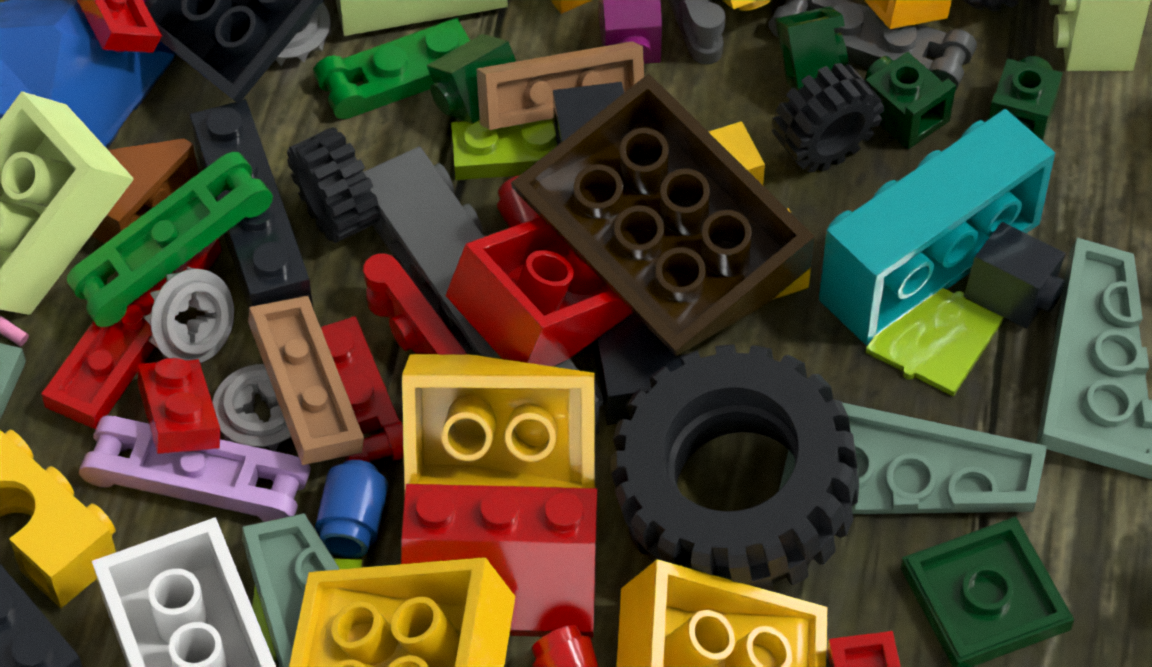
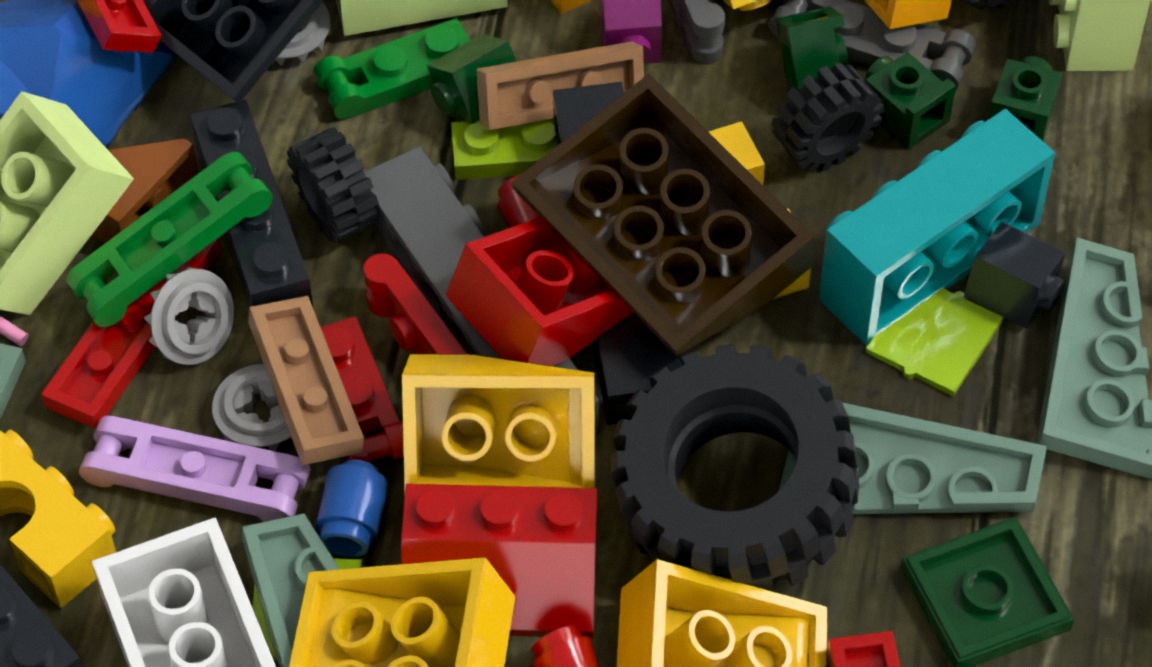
red plate [138,358,220,454] -> none

